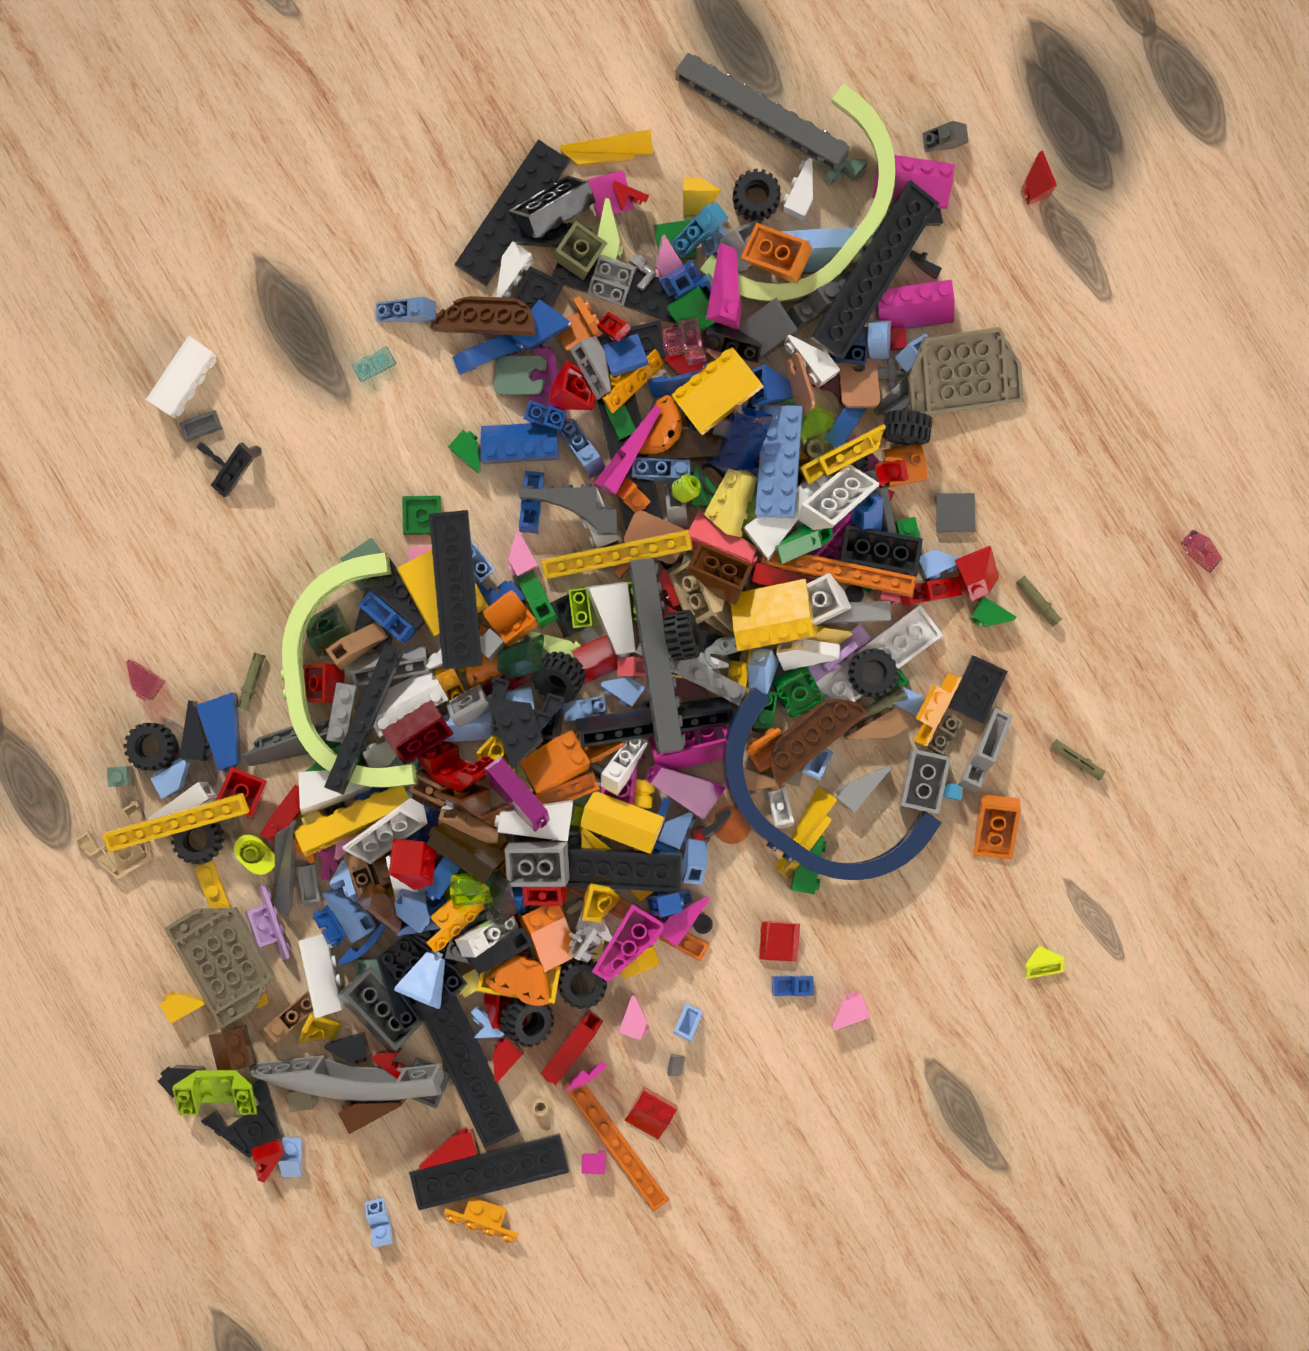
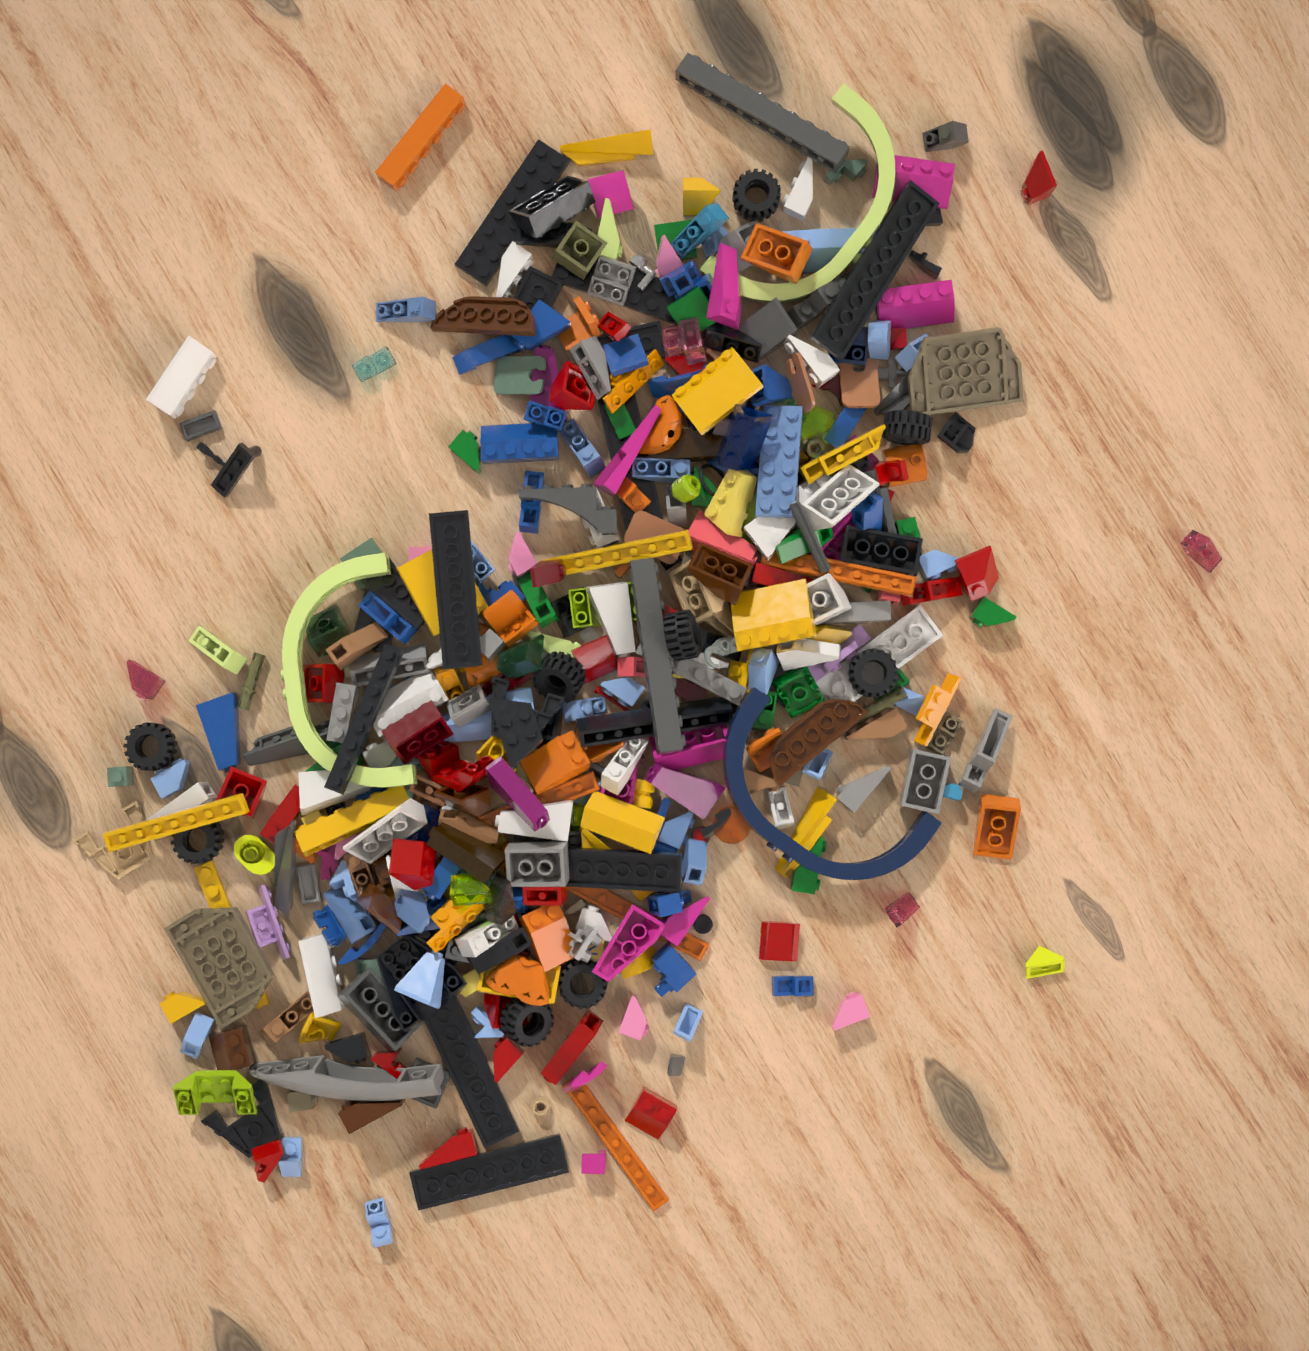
black slope [158,1065,206,1098] -> none
black slope [179,700,211,761] -> none
green tile [402,496,441,535] -> none
light orange bracket [443,1197,519,1243] -> none
yellow slope [582,884,622,923] -> none
red slope [612,180,649,210] -> none
red slope [657,569,681,609] -> none
black tile [845,585,864,602] -> none
dark grey tile [936,493,975,532] -> none
black plate [948,655,1008,724] -> none
olive pin [1016,575,1062,627] -> none
olive pin [1050,739,1106,781] -> none
none -> light blue slope [180,1012,214,1060]
none -> yellowish green slope [189,625,248,674]
none -> orange brick [375,83,465,191]
none -> dark red slope [530,559,566,587]
none -> red piece [594,686,630,711]
none -> blue hinge [651,942,697,997]
none -> dark grey axle [790,501,831,573]
none -> clear pink slope [885,892,920,928]
none -> black slope [937,412,976,453]

